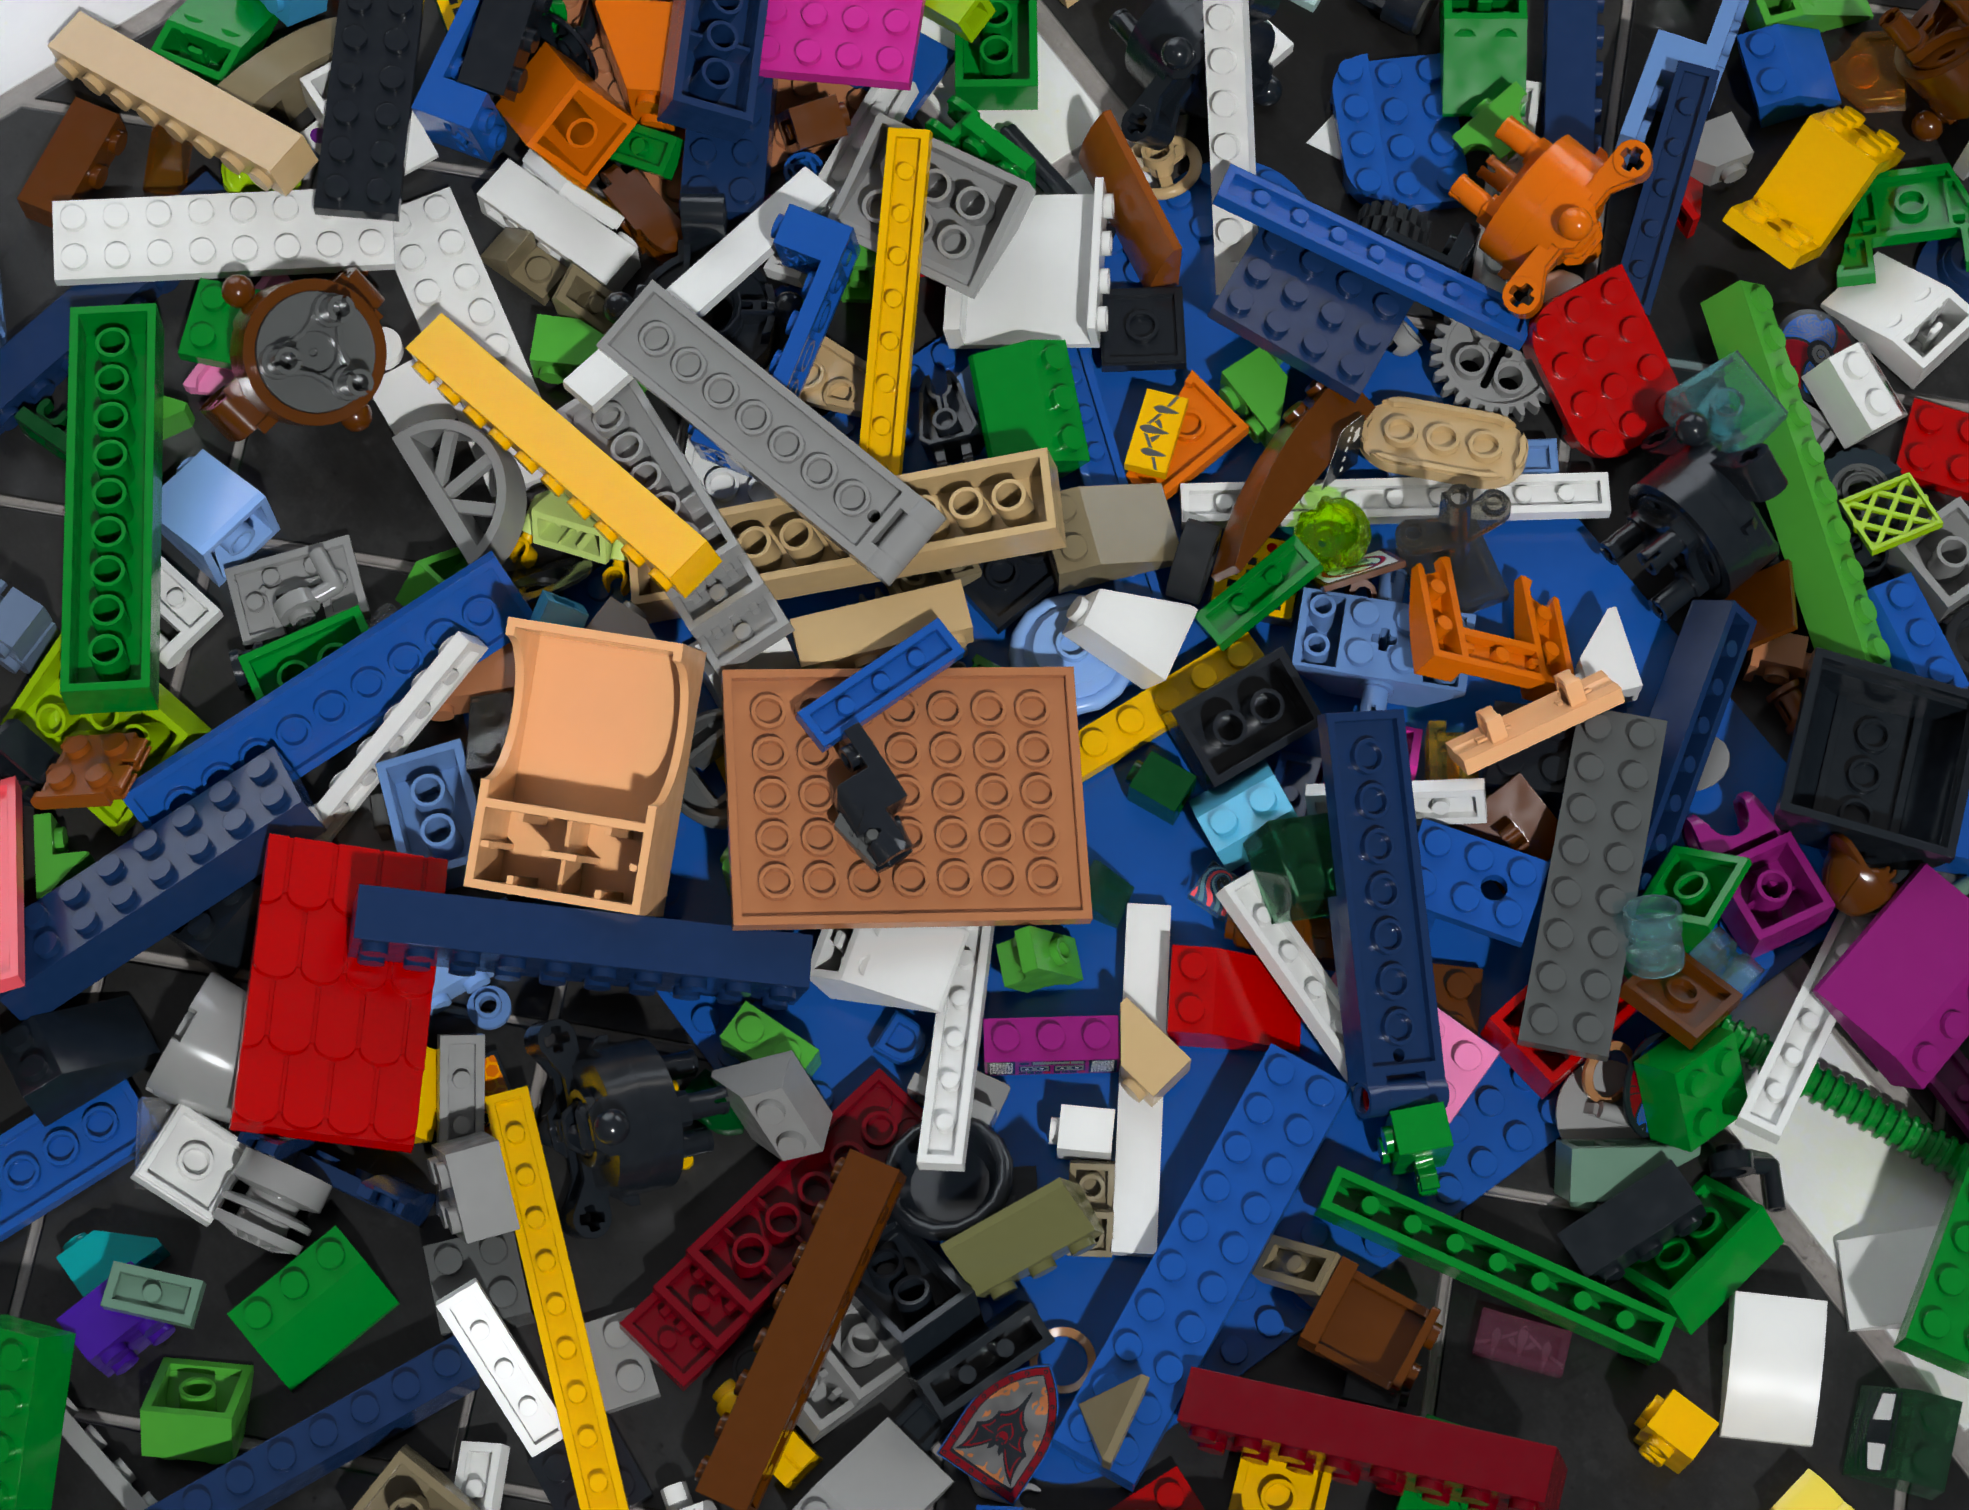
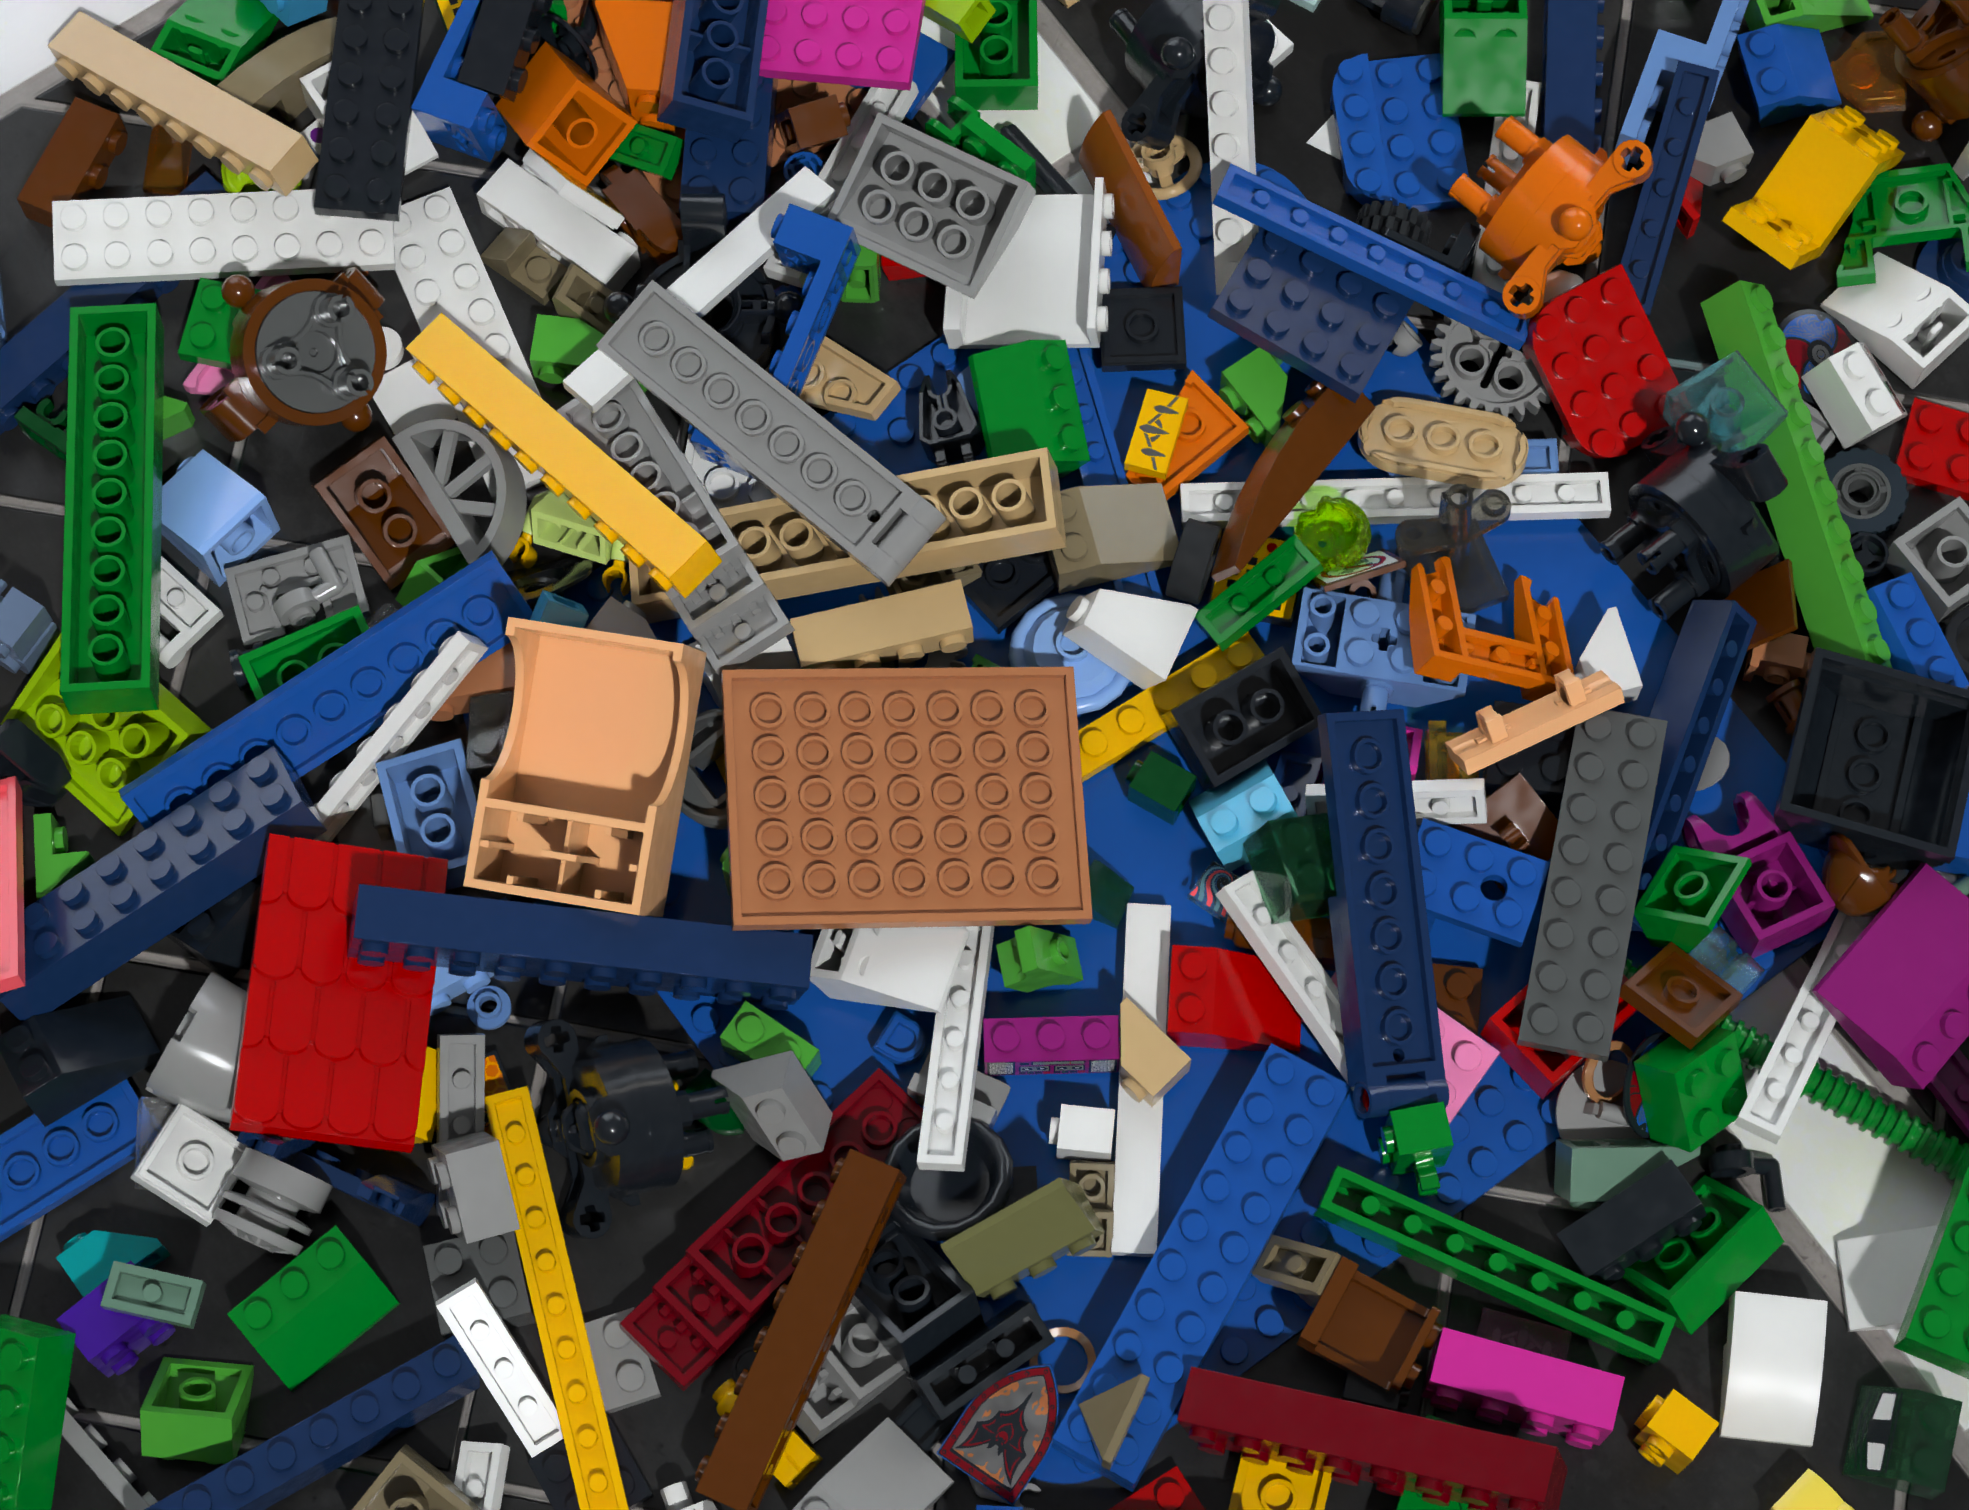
dark orange plate [30,732,152,810] -> none
blue plate [795,618,965,753] -> none
black plate [834,722,914,873] -> none
yellow plate [859,127,933,476] -> none
black sticker [1321,415,1365,490] -> none
bright green brick [1452,81,1531,164] -> none
clear light blue wheel [1622,894,1685,979] -> none
lime window [1839,472,1943,556] -> none
none -> reddish brown slope [311,436,456,590]
none -> dark pink piece [1421,1327,1625,1449]

